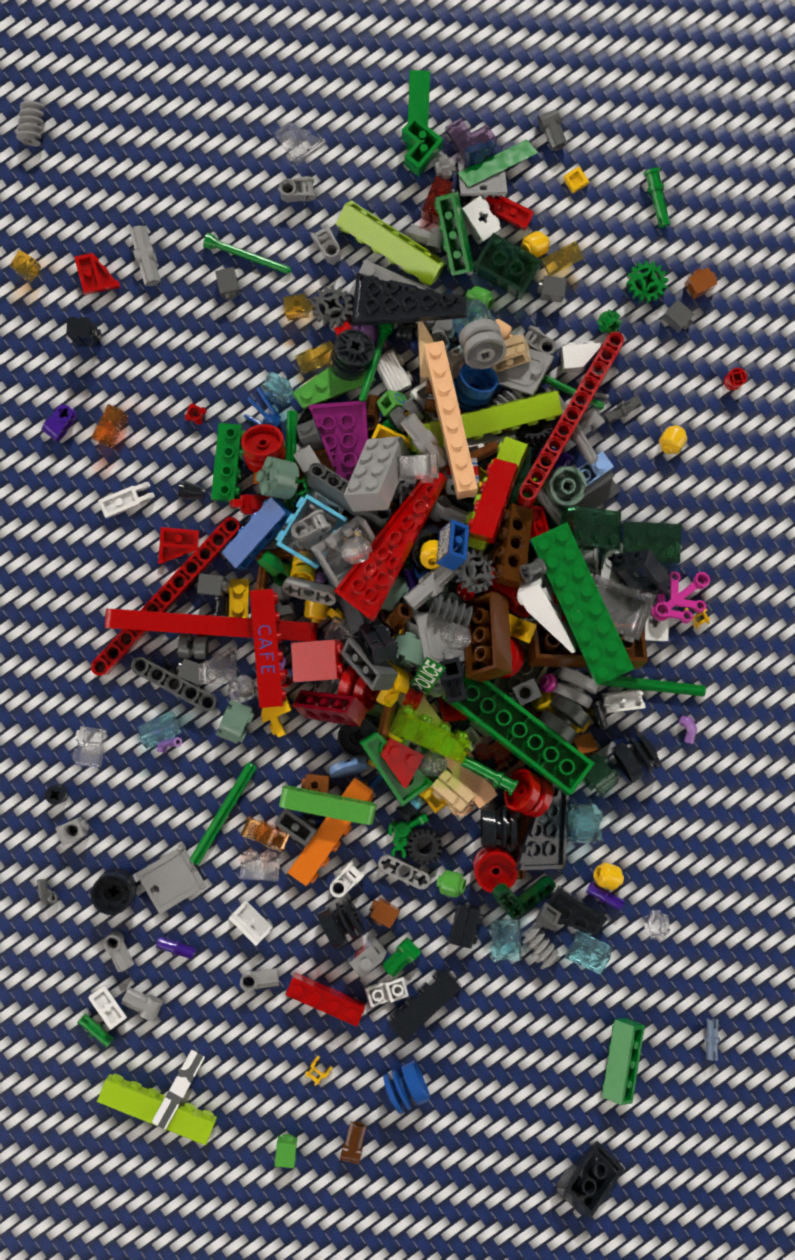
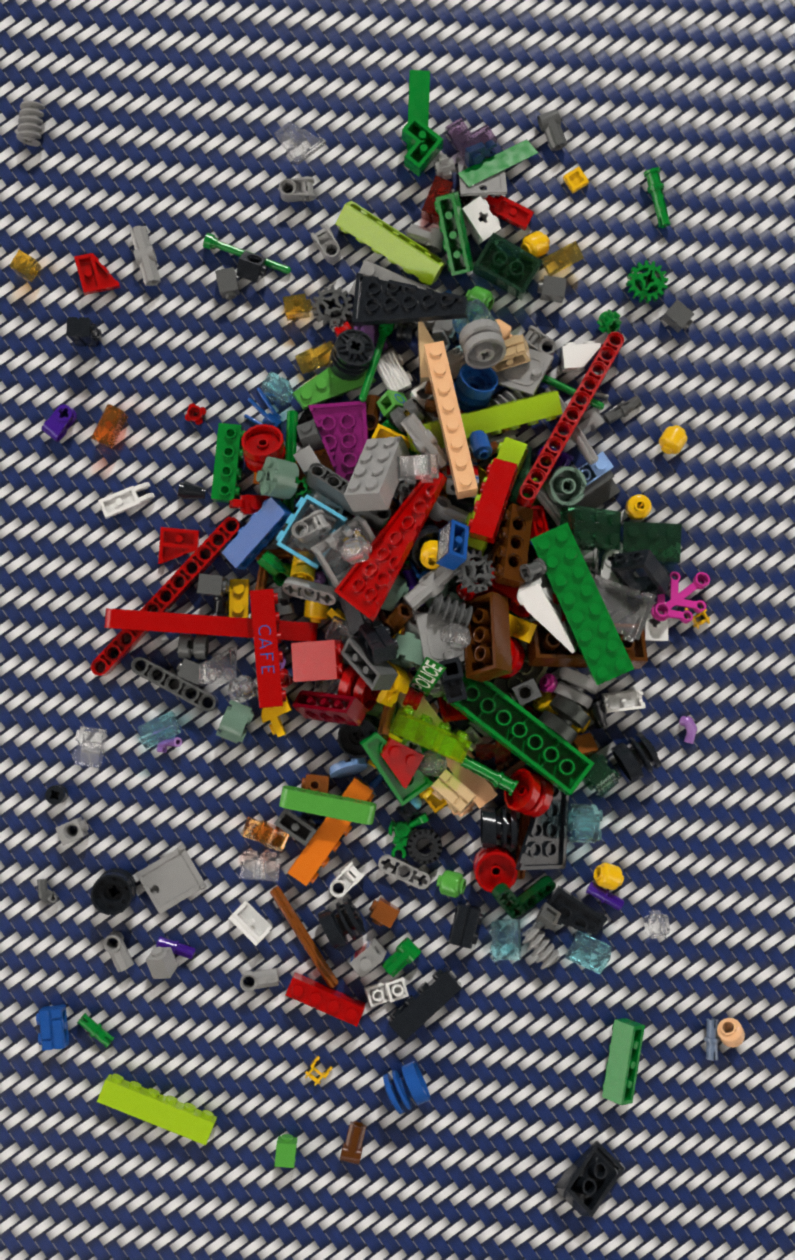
white hinge [88,985,127,1030] -> none
light grey piece [121,987,163,1021] -> none
sticker [152,1050,205,1130] -> none
green axle [190,762,257,865] -> none
black tyre [518,419,553,451] -> none
green axle [592,676,706,697] -> none
dark orange brick [684,267,718,300] -> none
red wheel [723,368,747,391] -> none
none -> blue brick [36,1004,69,1051]
none -> light grey brick [145,947,178,979]
none -> black brick [236,251,267,283]
none -> dark orange axle [270,886,338,989]
none -> blue brick [469,430,493,460]
none -> yellow head [625,494,652,520]
none -> light nougat head [717,1018,745,1048]

